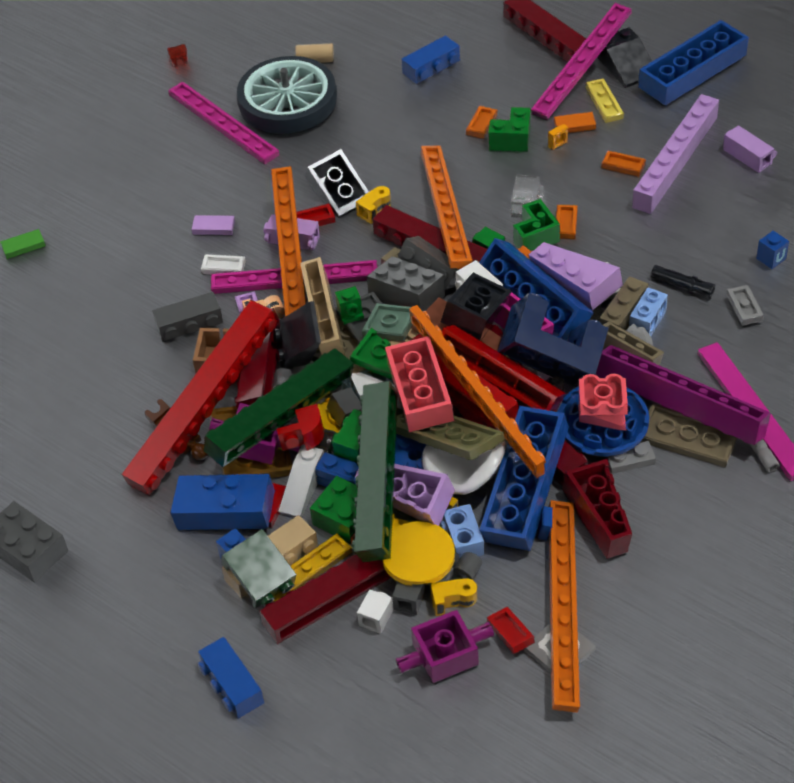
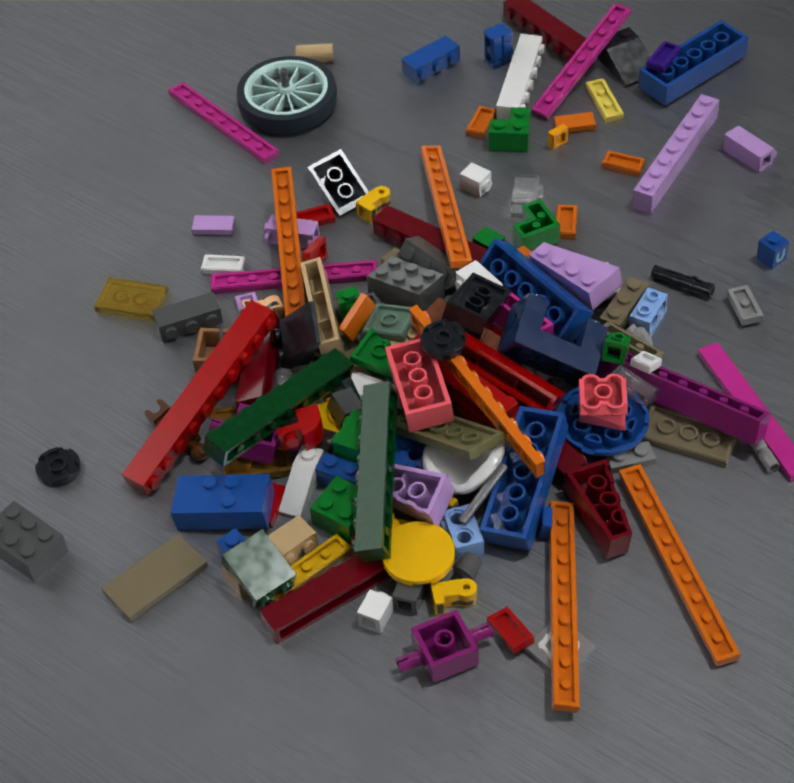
bright green tile [0,229,46,259] -> none
clear red tile [167,44,187,67] -> none
blue brick [197,637,265,719] -> none
none -> black tile [35,447,81,487]
none -> clear yellow tile [94,277,168,321]
none -> dark tan tile [101,534,208,622]
none -> red tile [302,236,328,262]
none -> orange tile [338,293,376,341]
none -> black tile [420,319,466,361]
none -> flat silver bar [458,462,508,525]
none -> white brick [460,162,492,197]
none -> blue brick [484,23,514,70]
none -> white brick [496,34,545,120]
none -> green brick [601,332,631,365]
none -> clear brick [613,365,660,407]
none -> orange plate [619,464,741,667]
none -> white tile [630,351,662,374]
none -> dark purple tile [646,41,681,73]

